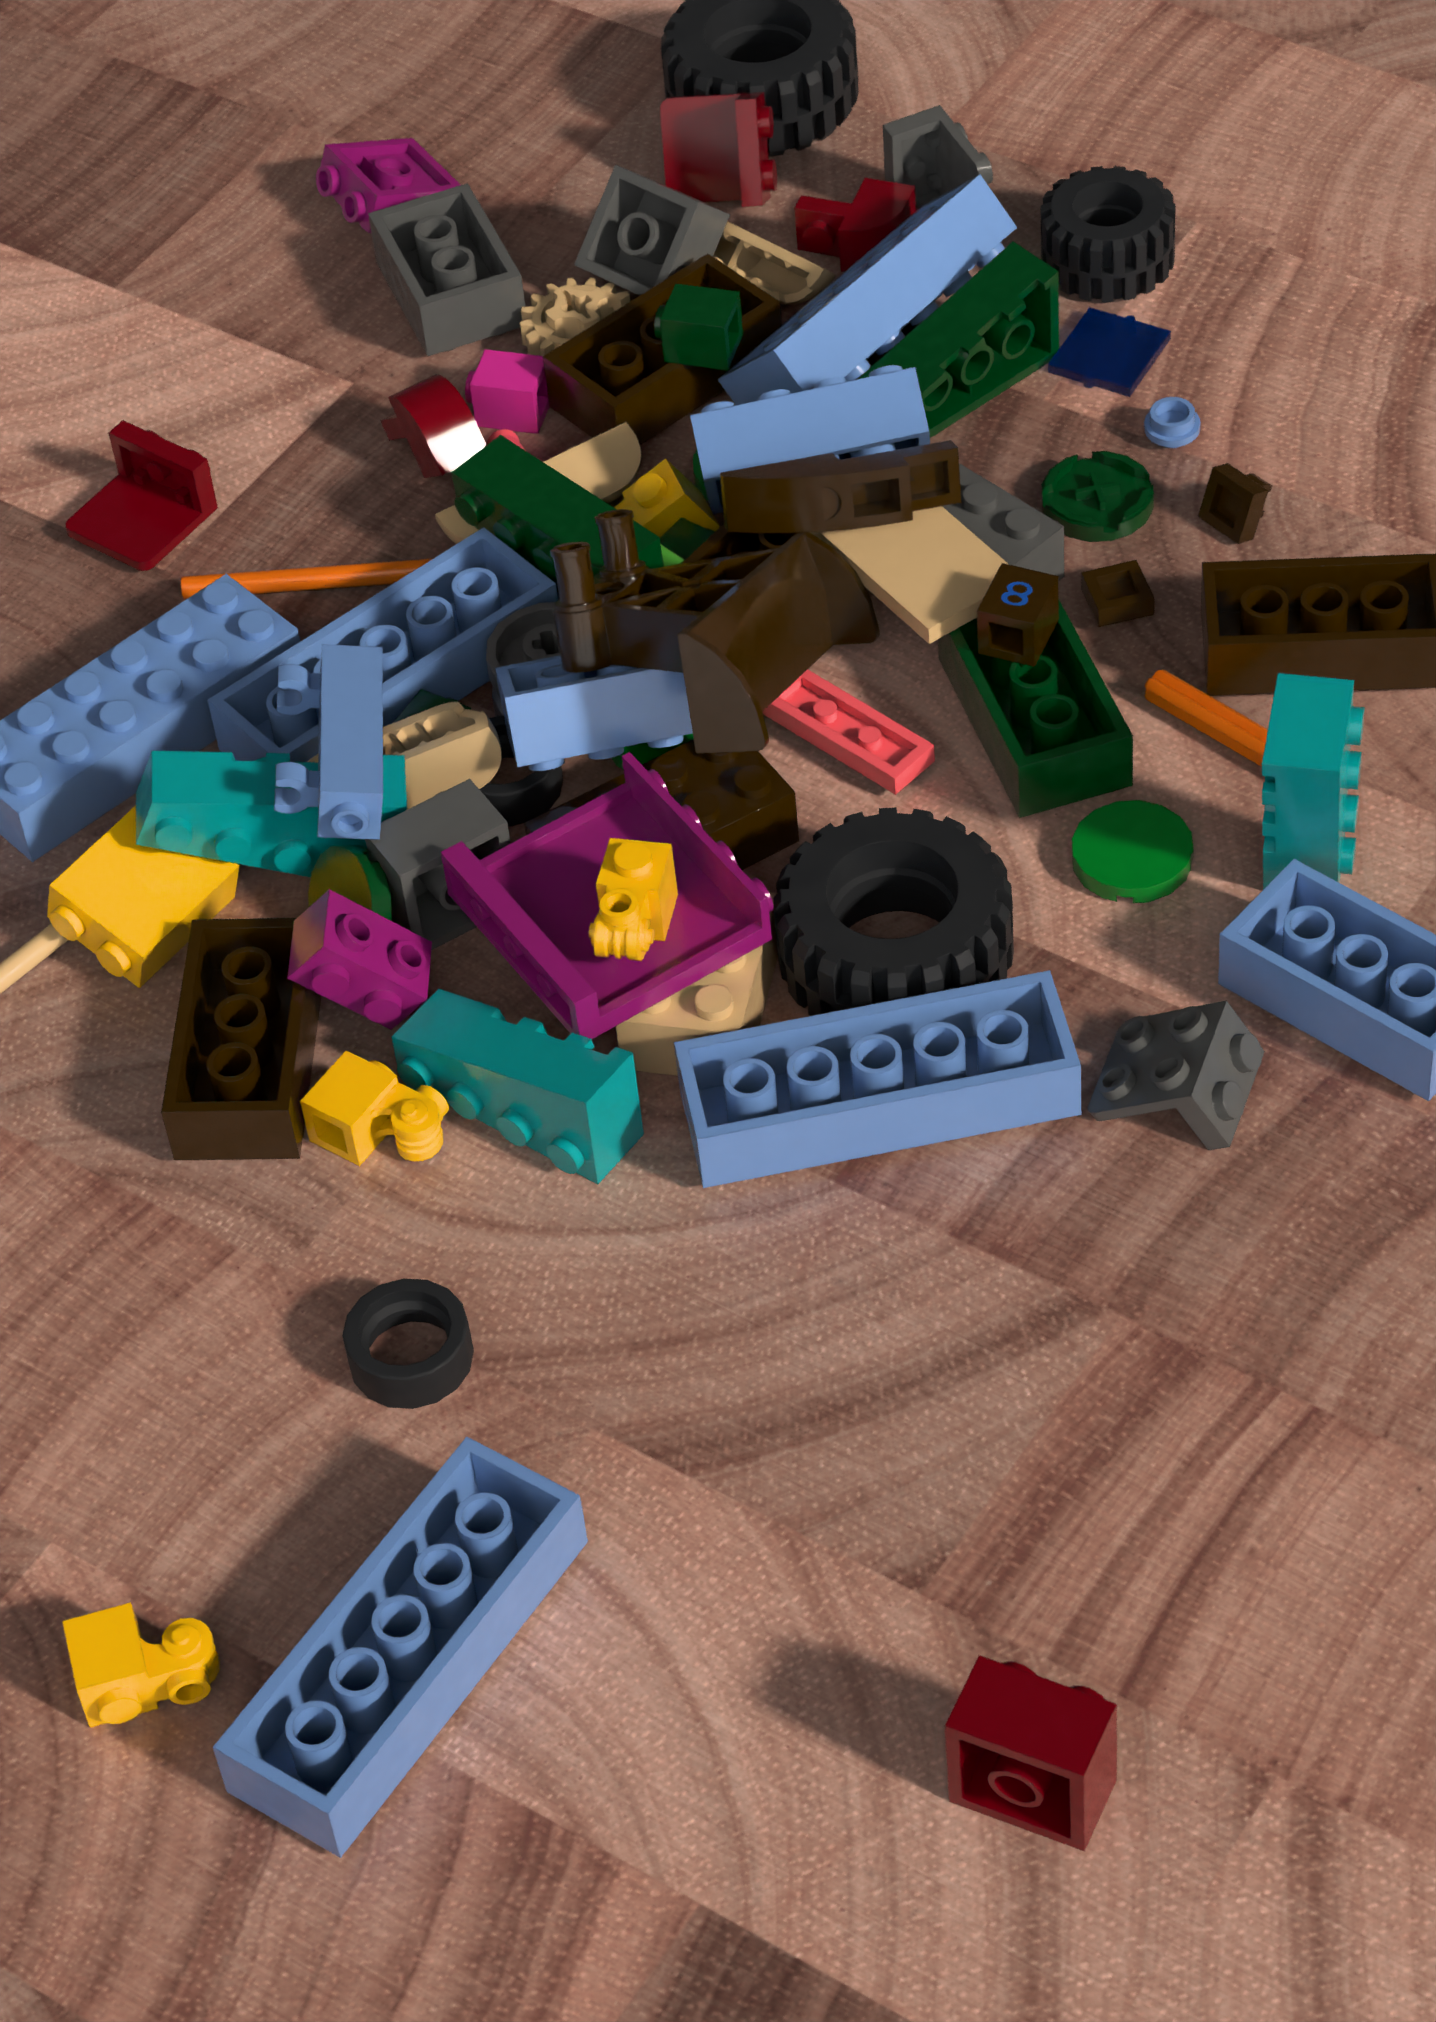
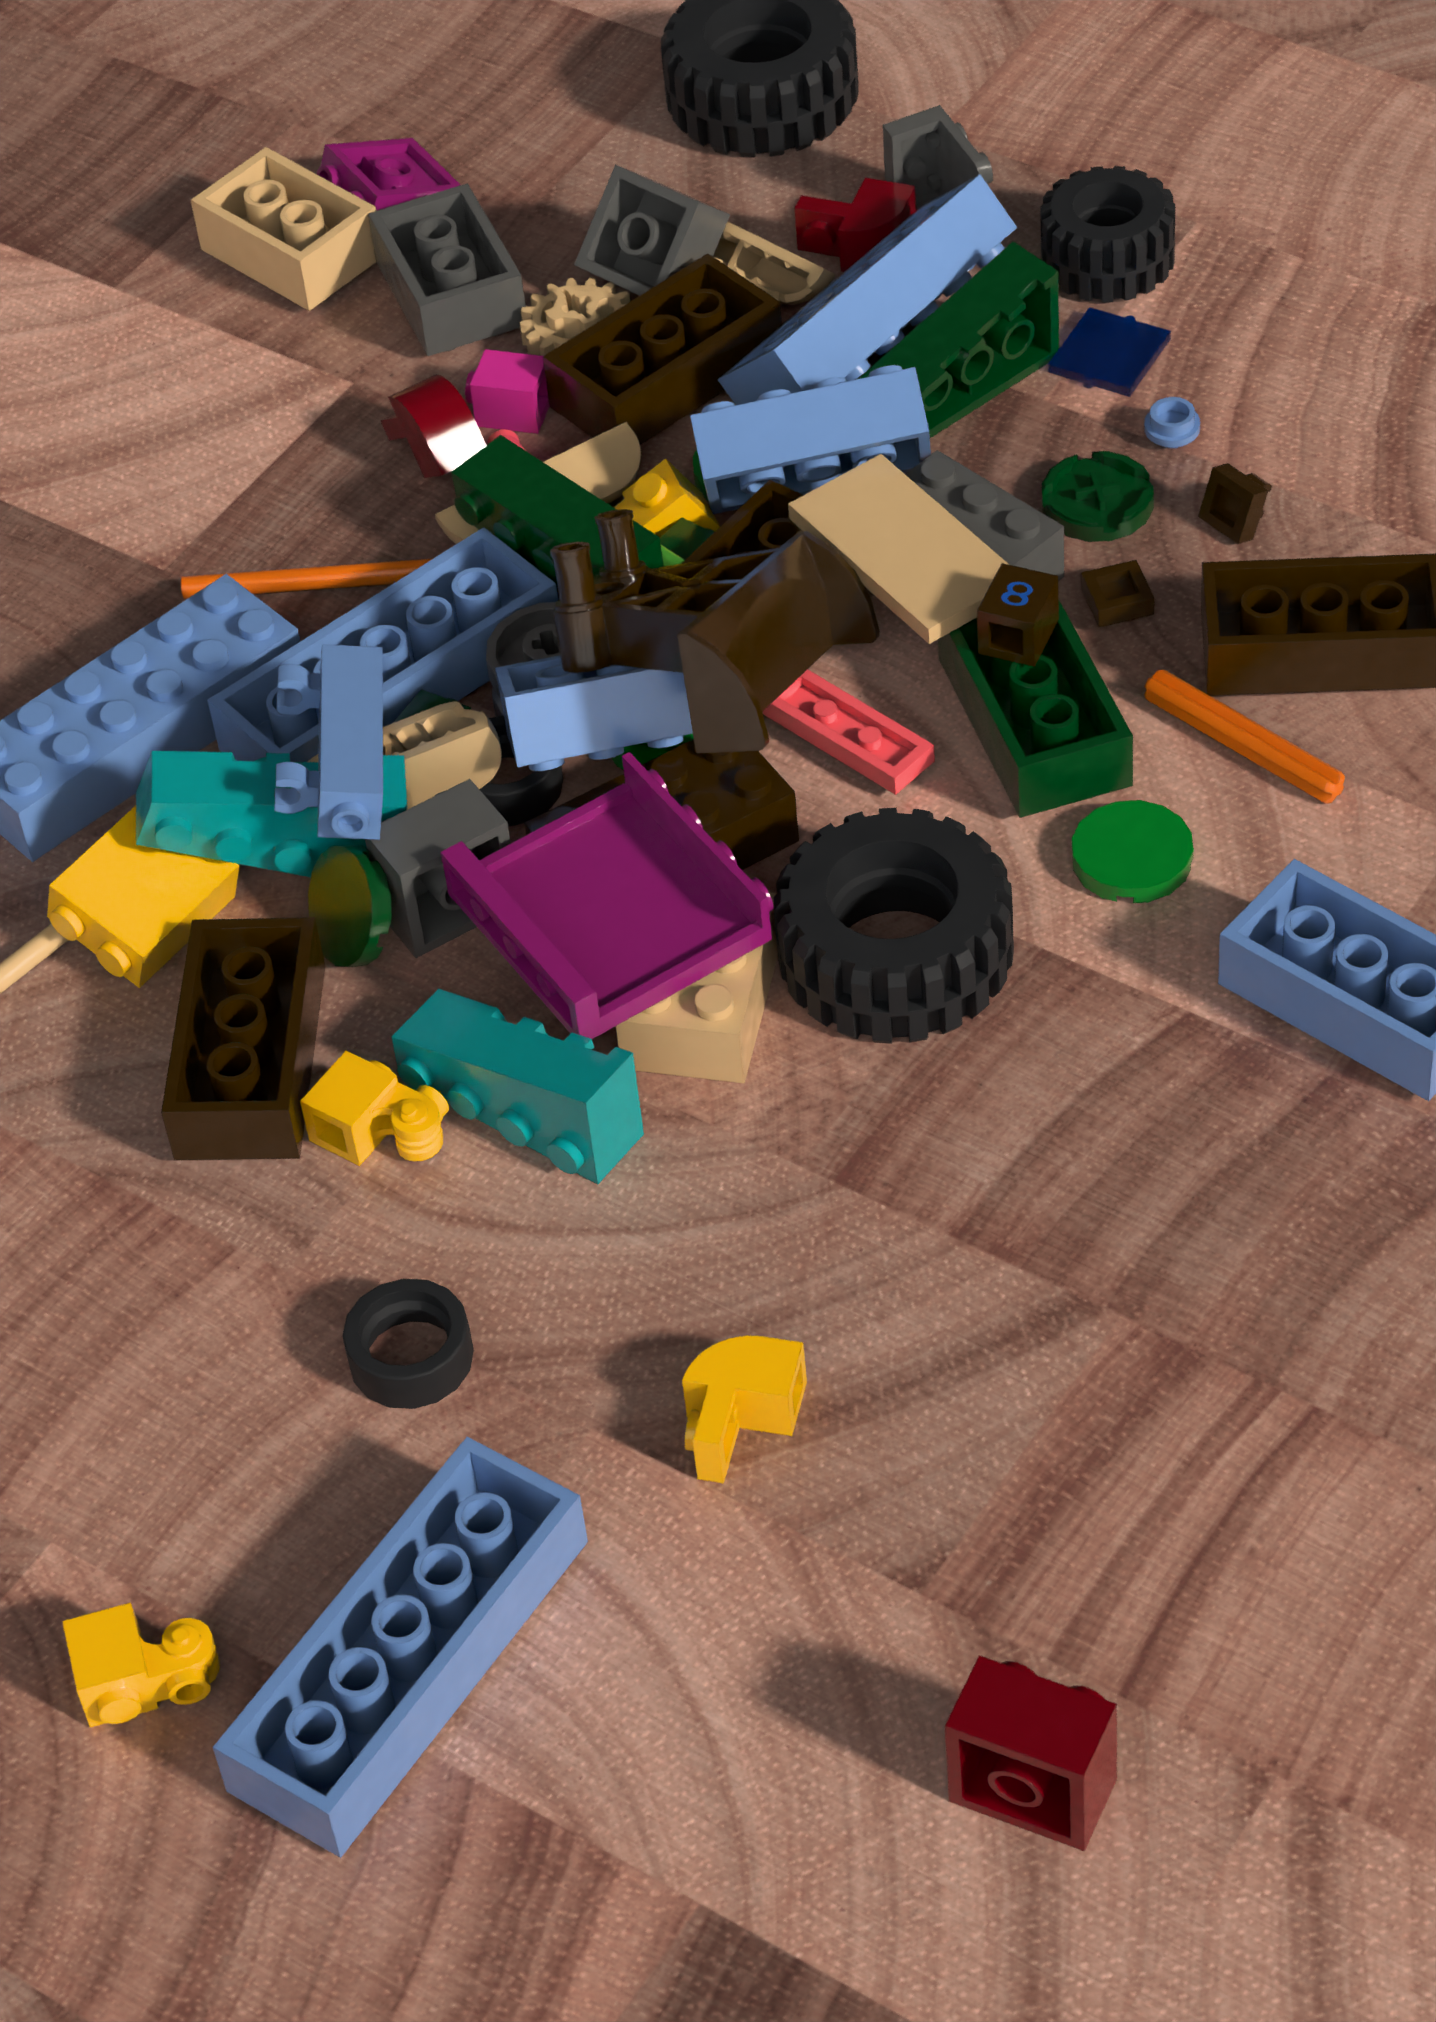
dark red bracket [65,420,218,571] -> none
magenta brick [287,889,432,1030] -> none
yellow brick [589,838,678,961] -> none
dark green brick [654,283,743,370] -> none
dark red bracket [660,92,777,207] -> none
medium blue brick [674,970,1082,1188] -> none
dark brown slope [720,440,961,533] -> none
dark grey bracket [1088,1000,1265,1151] -> none
teal wedge [1262,673,1365,890] -> none
none -> tan brick [191,147,376,311]
none -> yellow brick [682,1336,807,1483]

